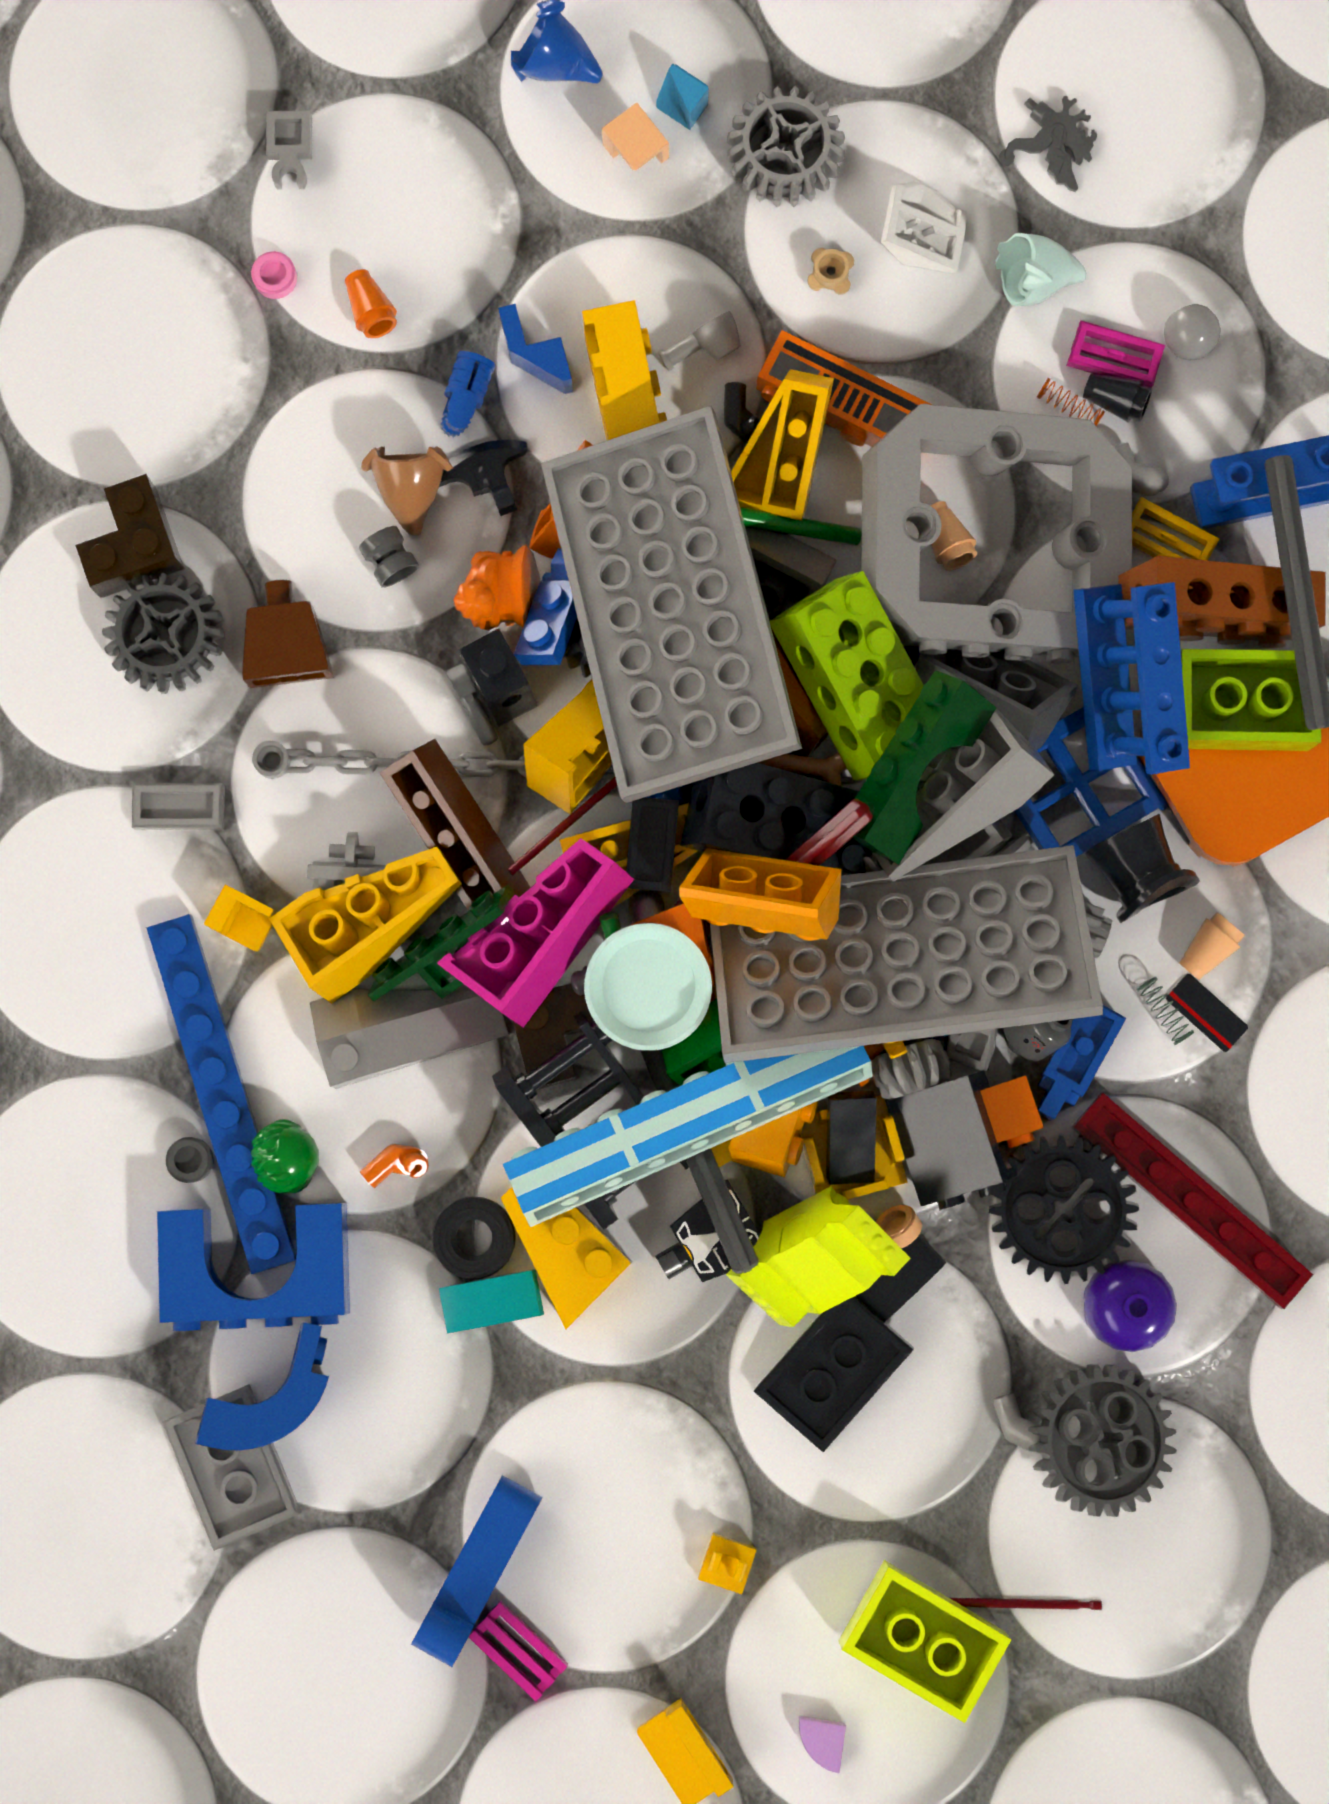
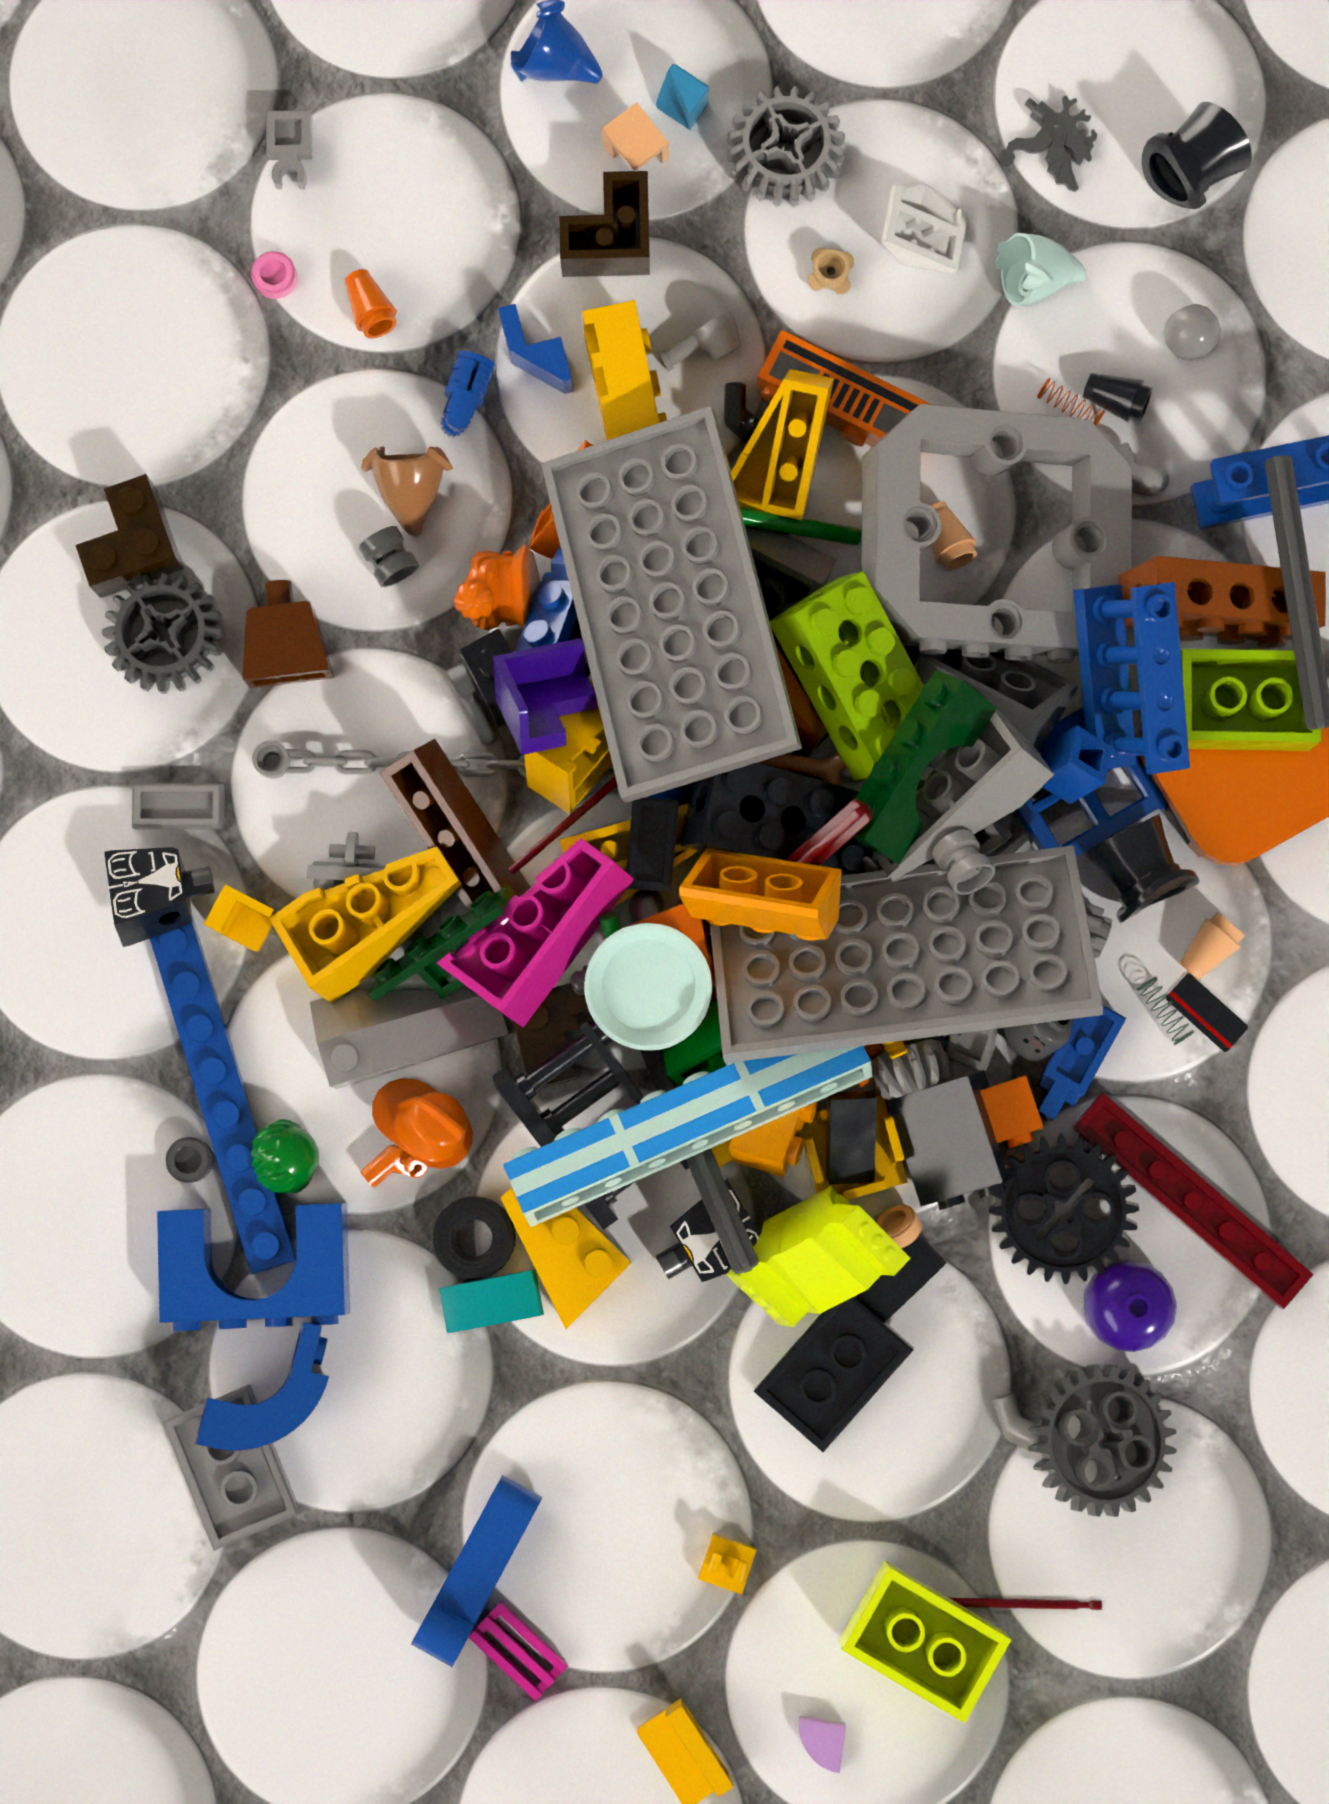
black piece [439,440,528,516] -> none
dark pink tile [1066,320,1165,387] -> none
yellow tile [1132,497,1219,560] -> none
none -> black torso [104,847,215,947]
none -> orange piece [372,1078,473,1169]
none -> dark purple panel [493,639,597,755]
none -> dark brown brick [559,171,650,277]
none -> light grey wheel [932,829,995,895]
none -> blue brick [1041,725,1112,804]
none -> black hat [1141,102,1252,209]

